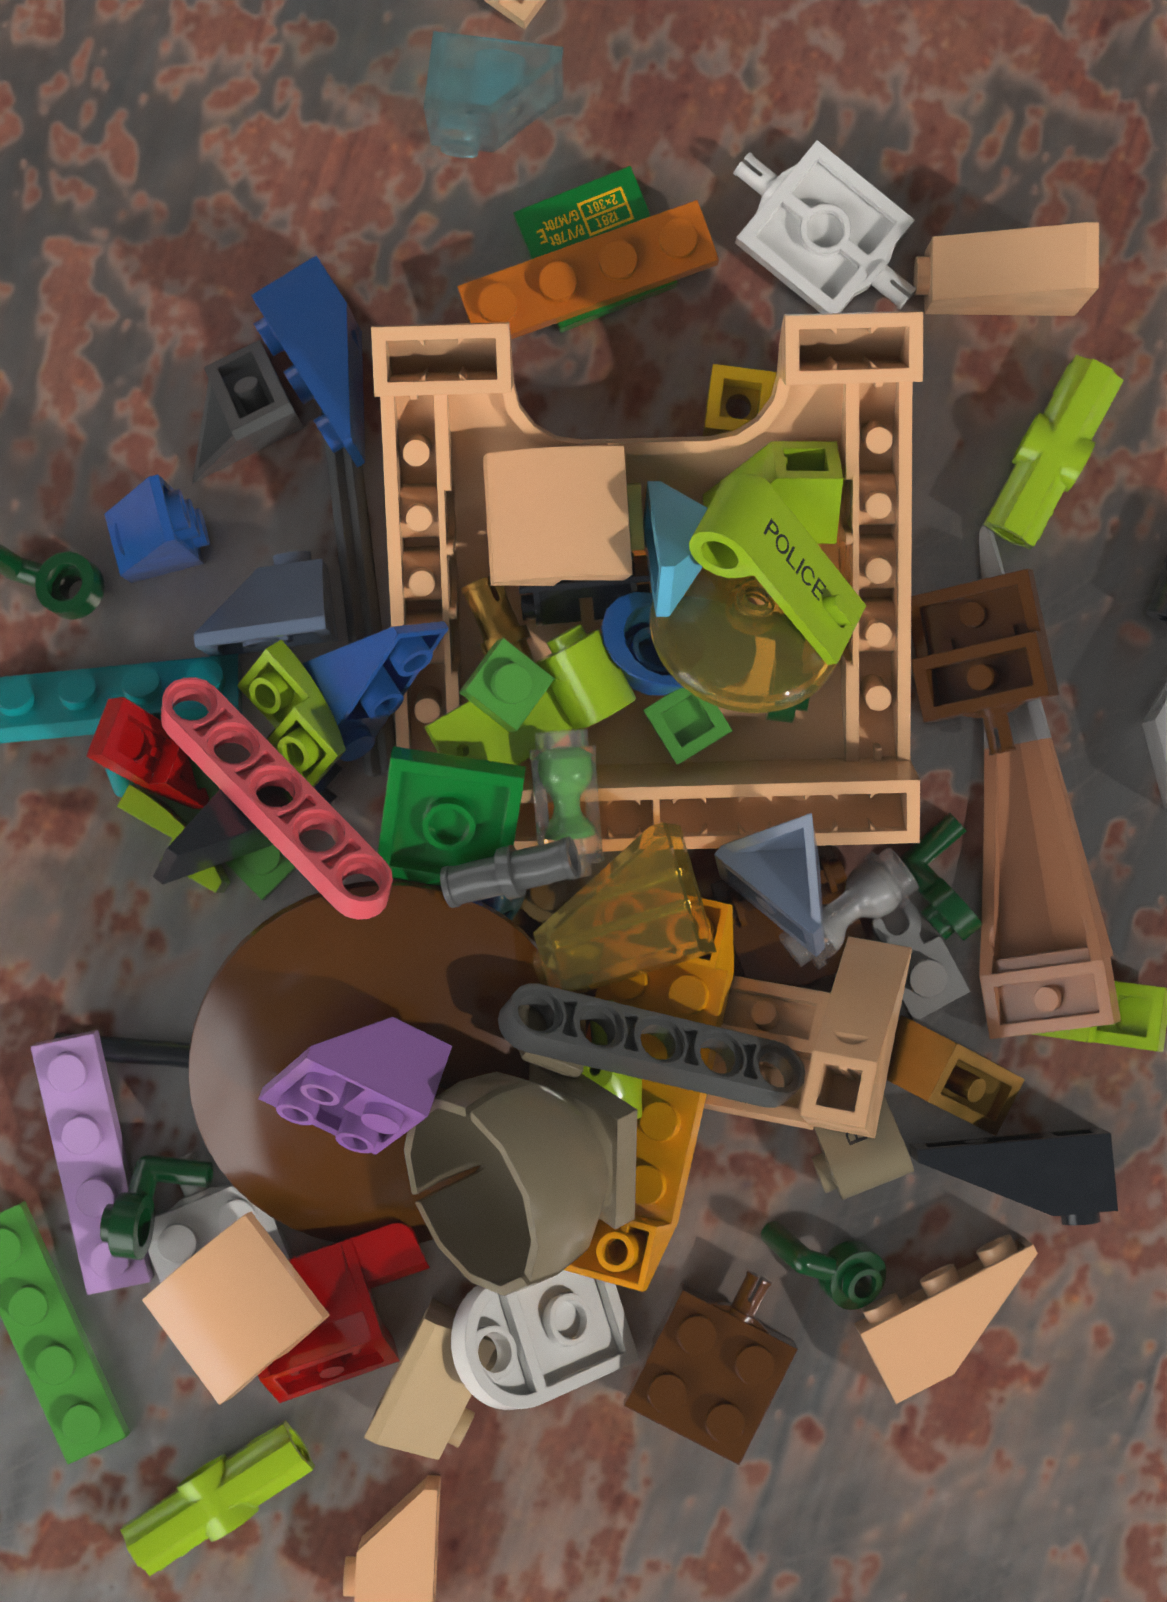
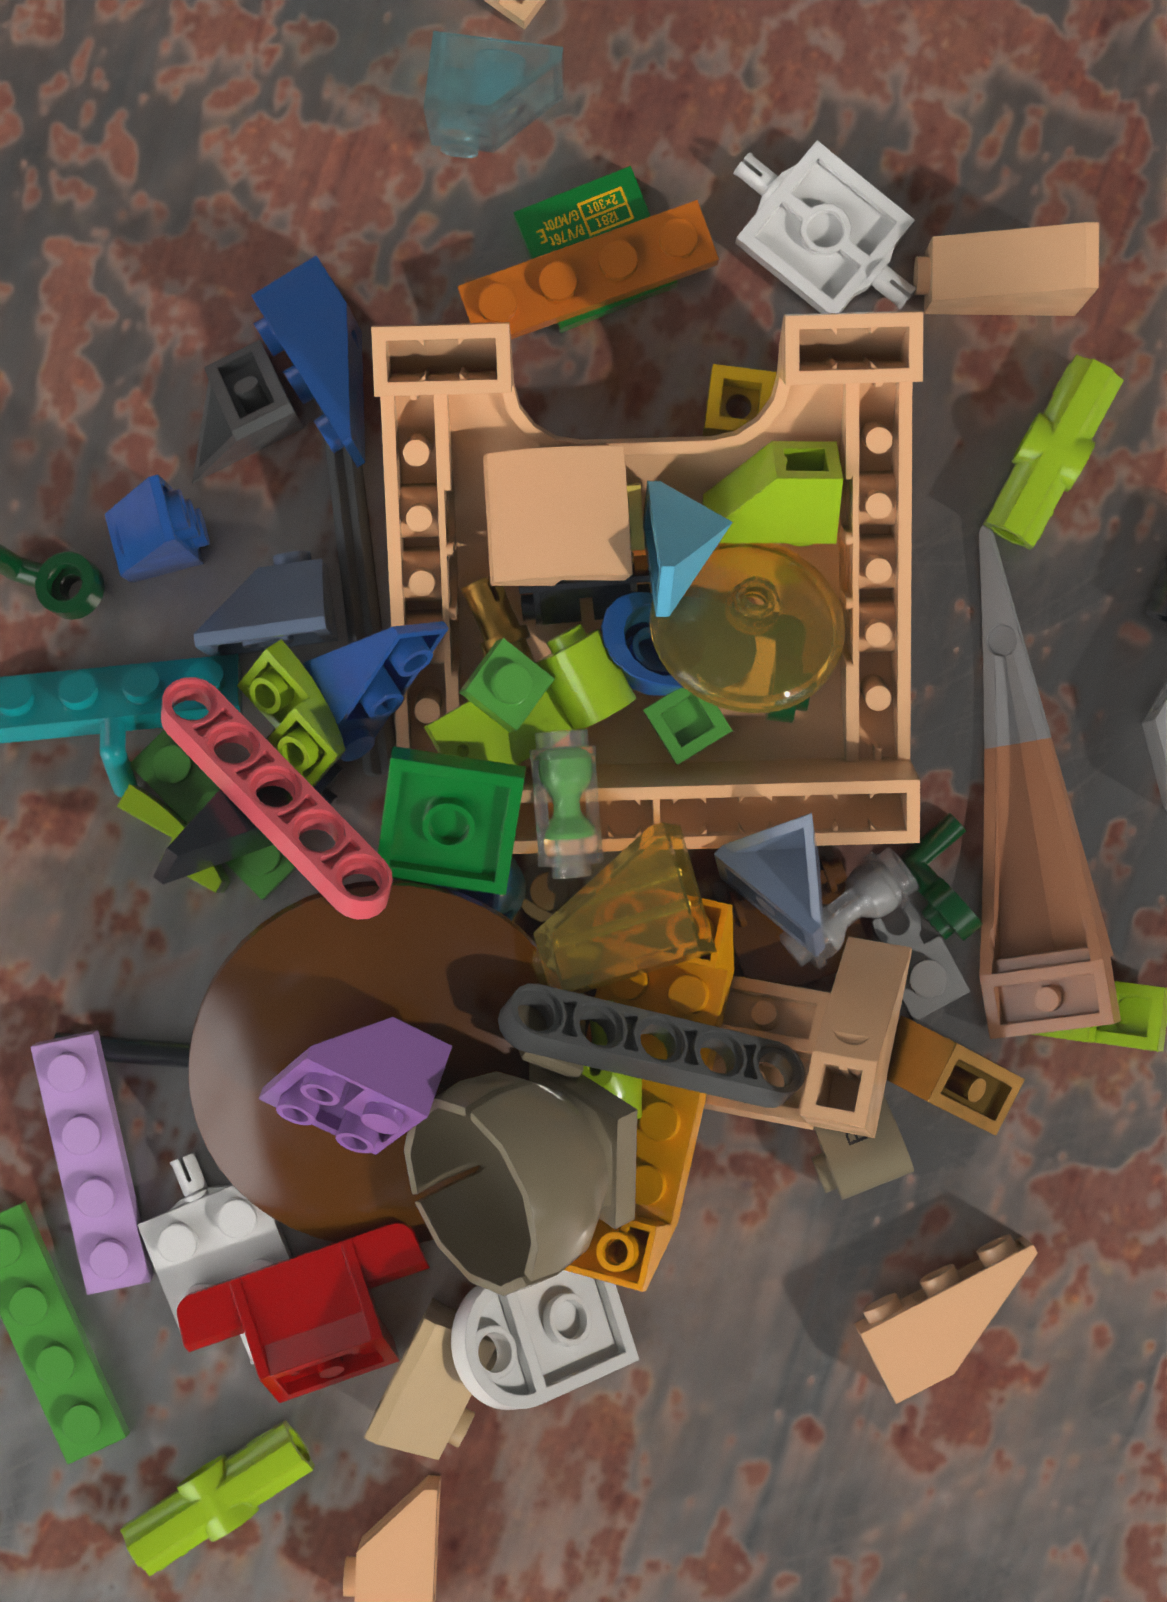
red slope [86,697,209,809] -> none
dark green plate [100,1155,214,1260] -> none
light nougat slope [142,1211,330,1405] -> none
dark grey pin [440,837,581,908] -> none
reddish brown plate [624,1270,798,1465] -> none
lime door [689,474,866,665] -> none
dark green plate [761,1221,886,1310] -> none
black slope [909,1127,1118,1226] -> none
reddish brown plate [911,568,1059,755] -> none

